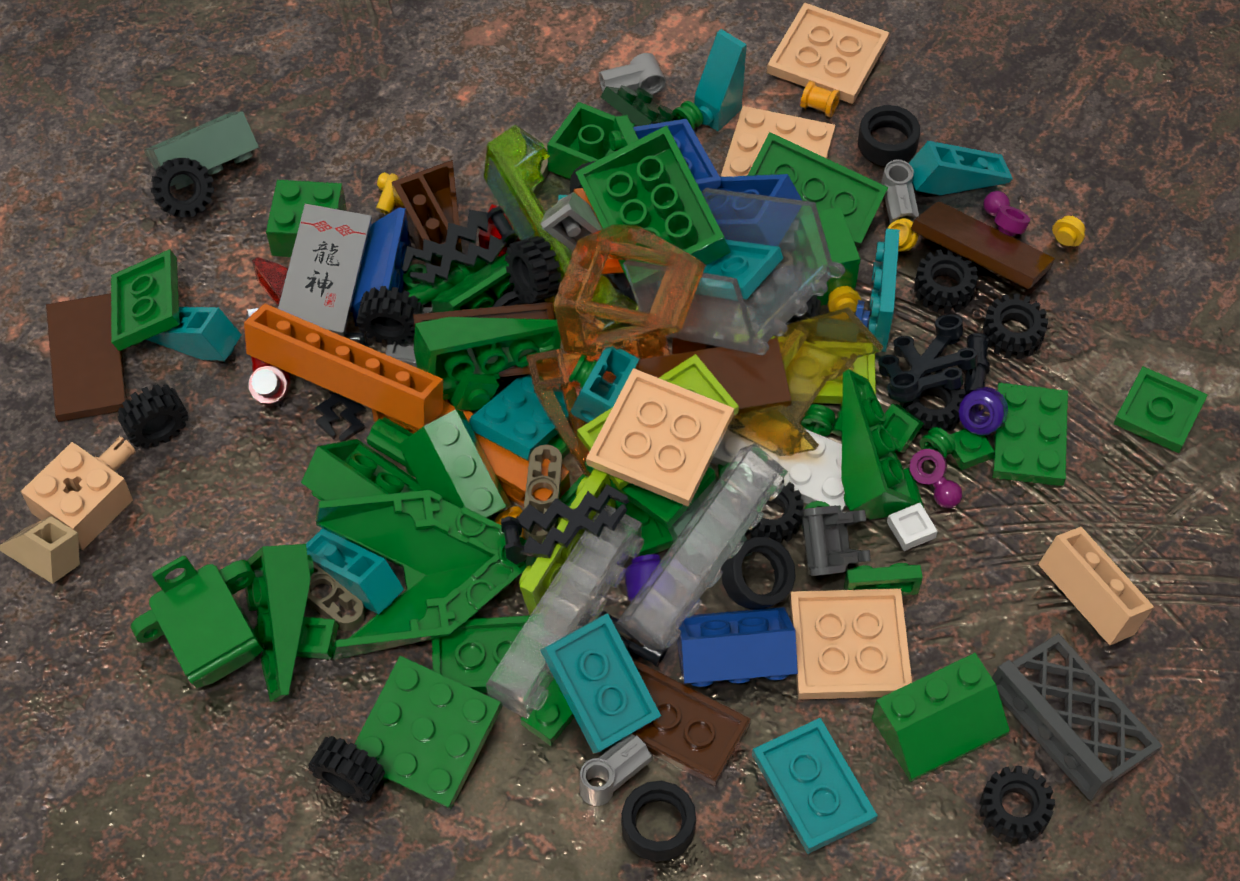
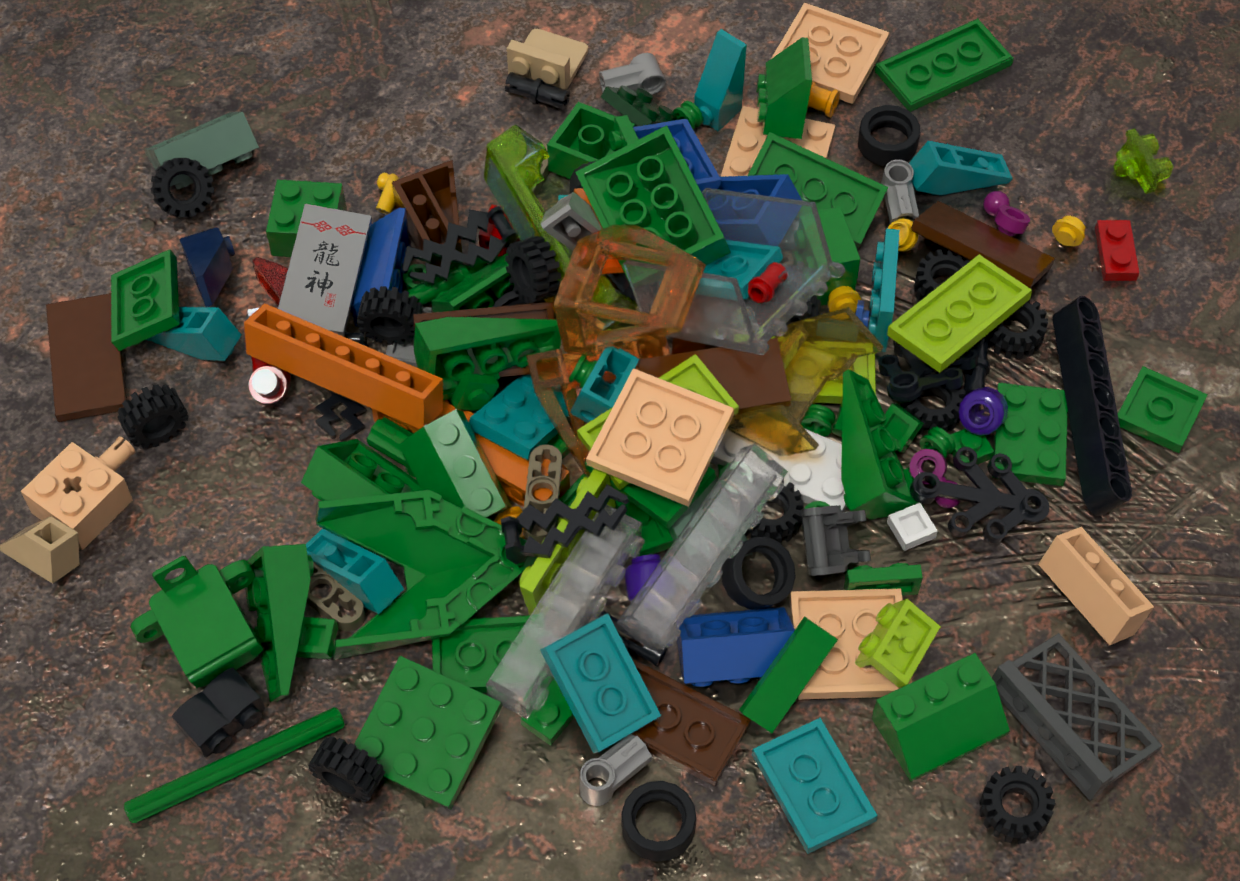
none -> green axle [124,707,345,823]
none -> black brick [172,667,265,757]
none -> dark blue slope [180,227,235,307]
none -> black pin [505,72,570,110]
none -> tan bracket [507,29,588,90]
none -> green tile [739,616,838,733]
none -> red pin [748,262,788,303]
none -> green slope [756,37,812,139]
none -> lime bracket [855,599,941,688]
none -> green tile [875,18,1014,112]
none -> lime plate [887,254,1032,373]
none -> black plant [909,447,1049,543]
none -> black beam [1052,296,1132,516]
none -> red plate [1095,220,1139,281]
none -> clear neon green hips [1113,128,1173,194]

